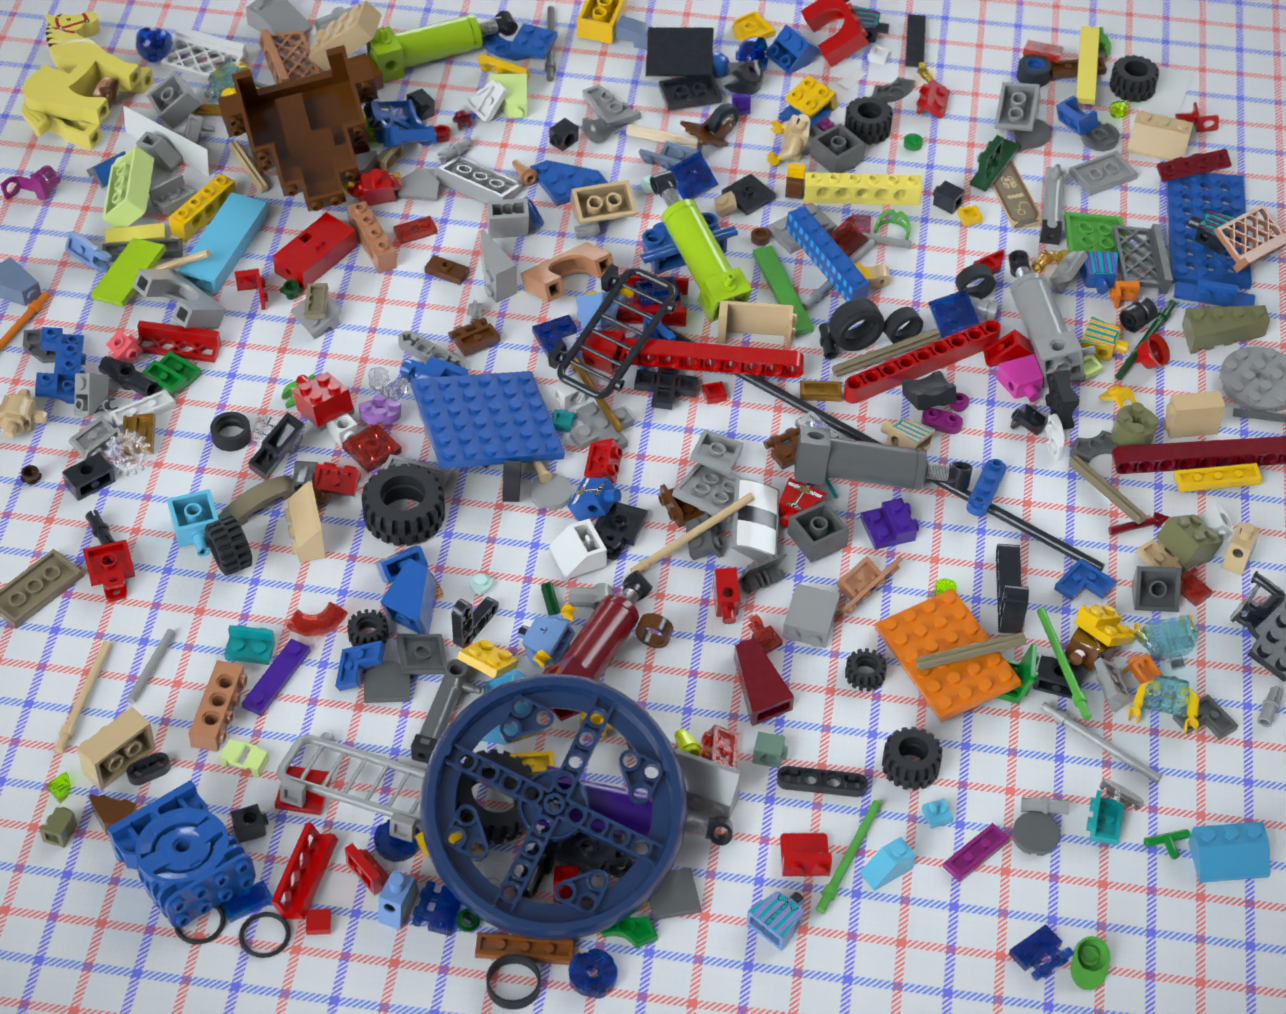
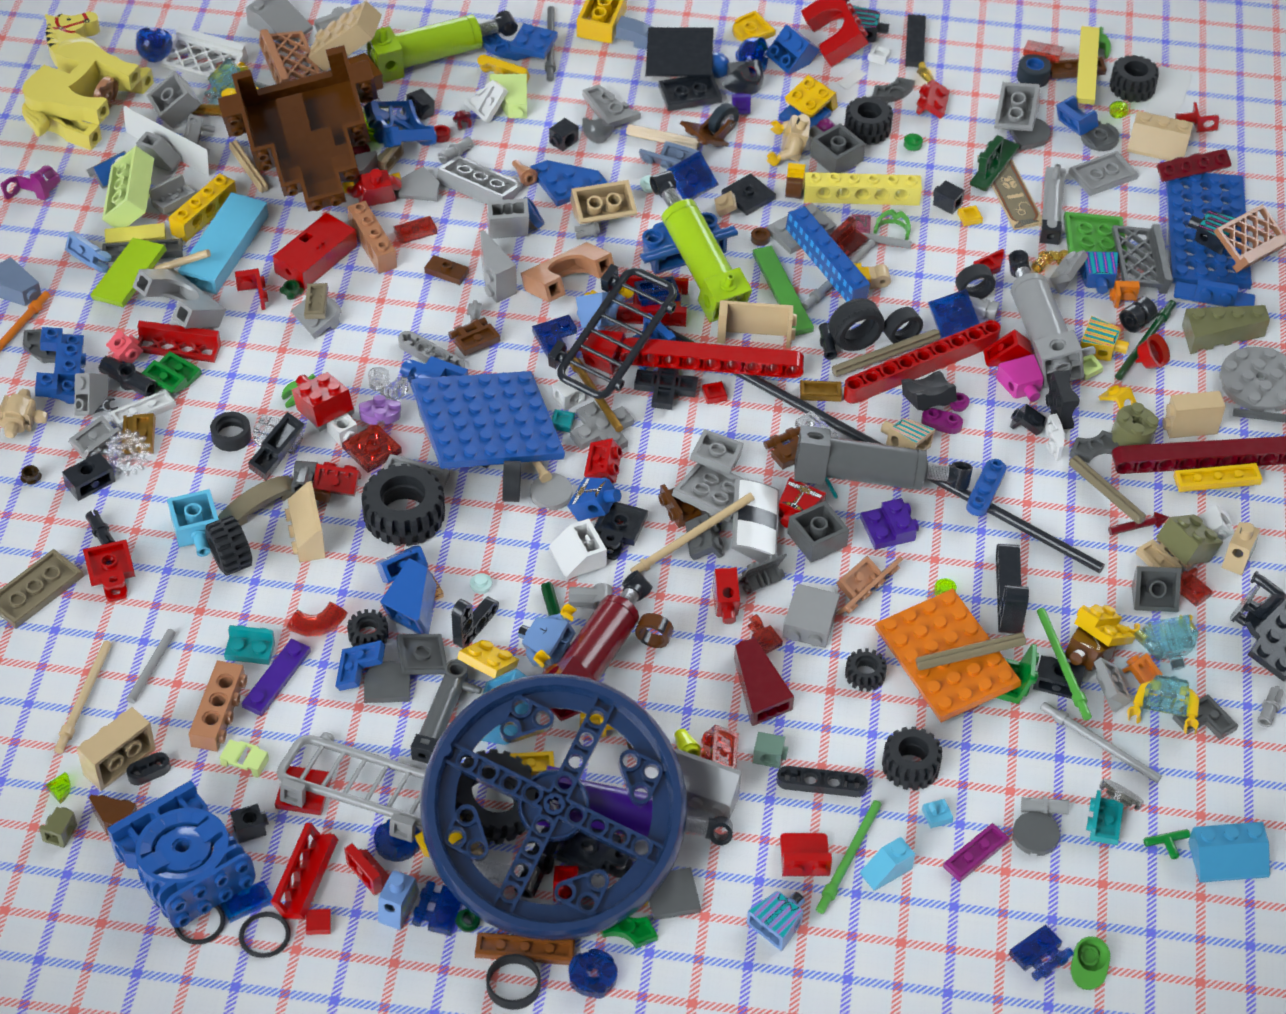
blue plate [1054,558,1117,601] -> none

